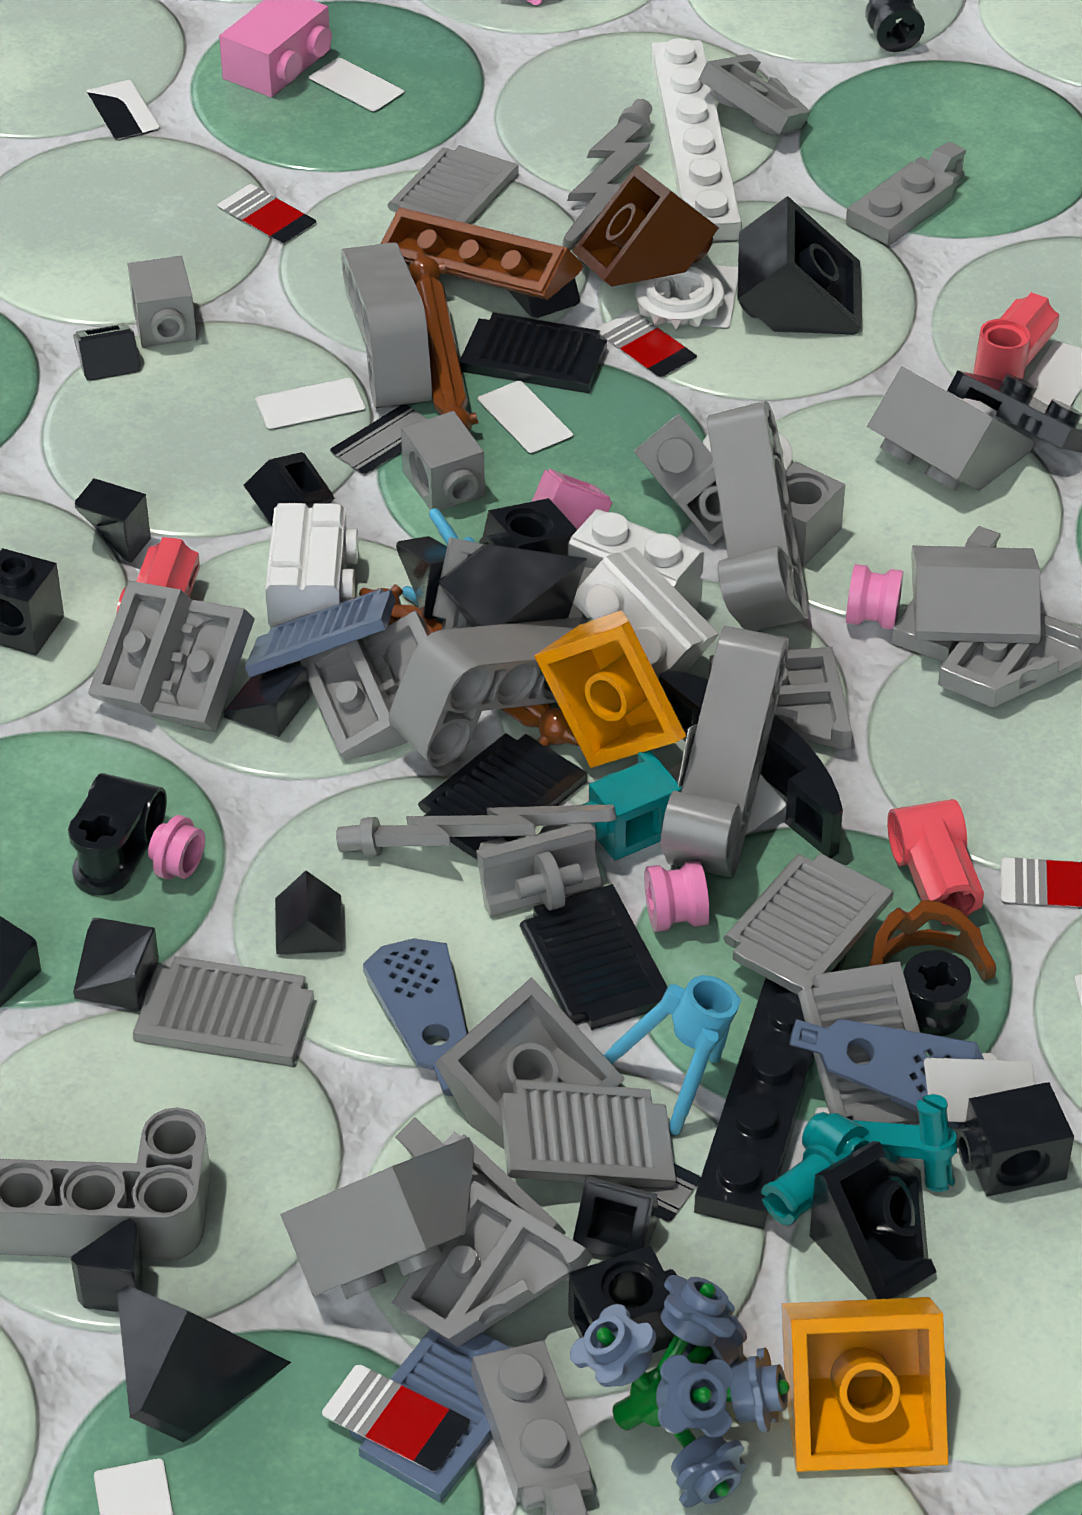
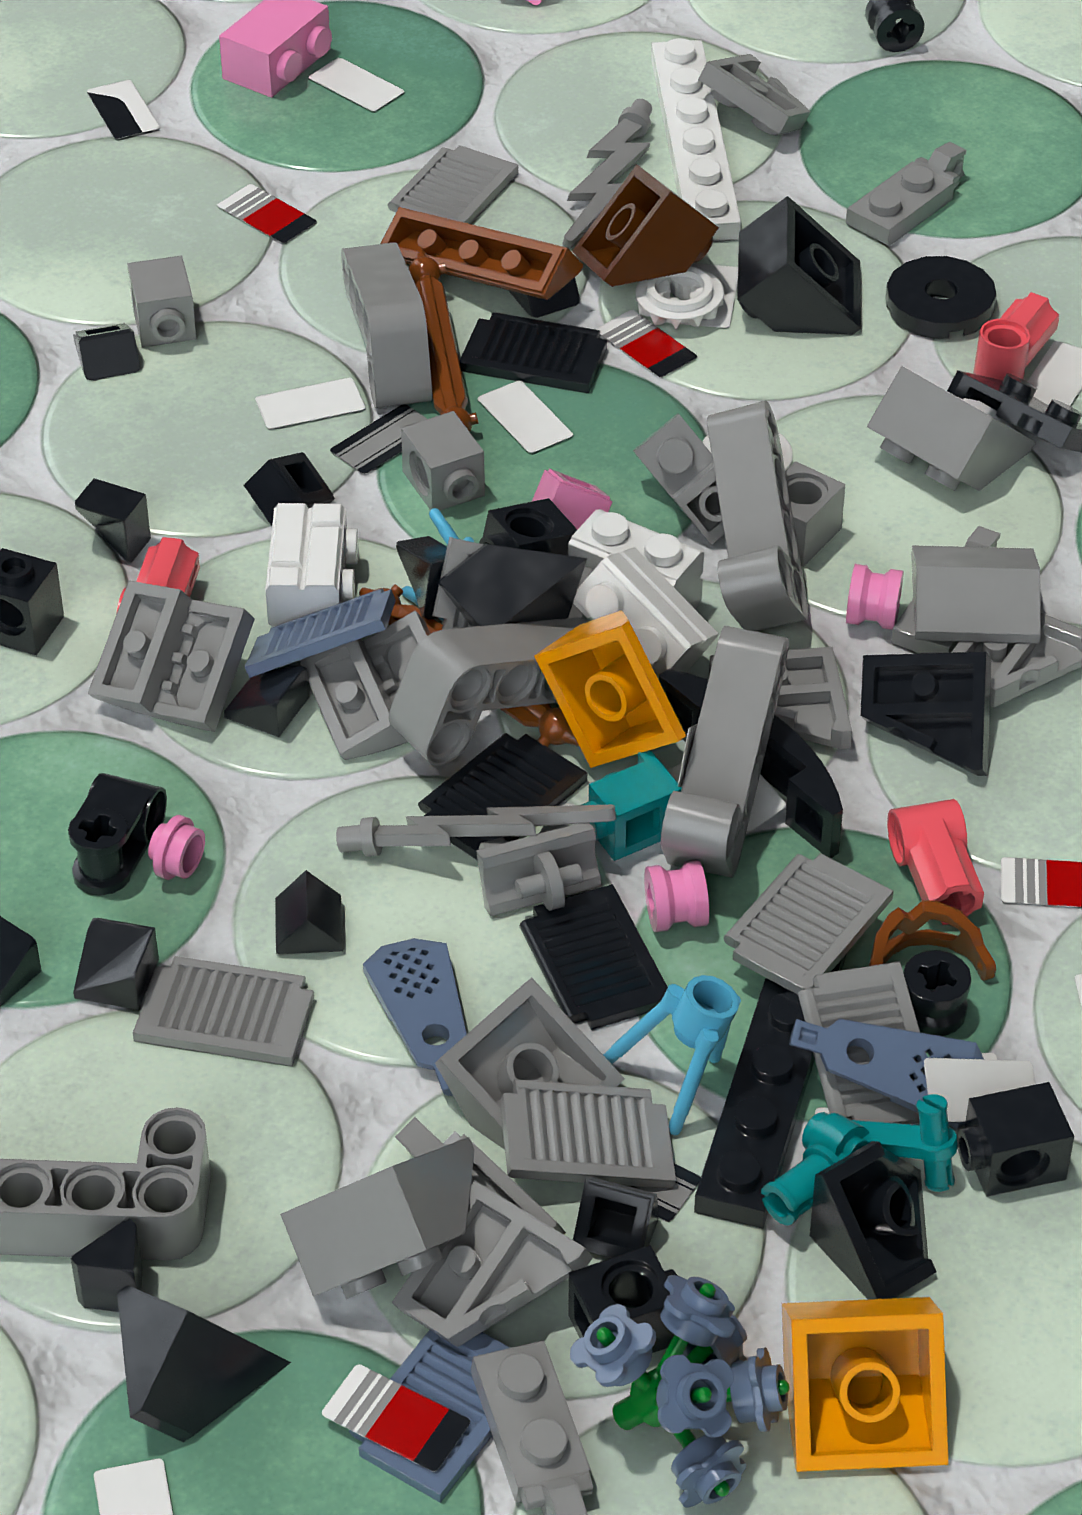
none -> black wing [860,651,992,776]
none -> black tile [885,256,997,339]

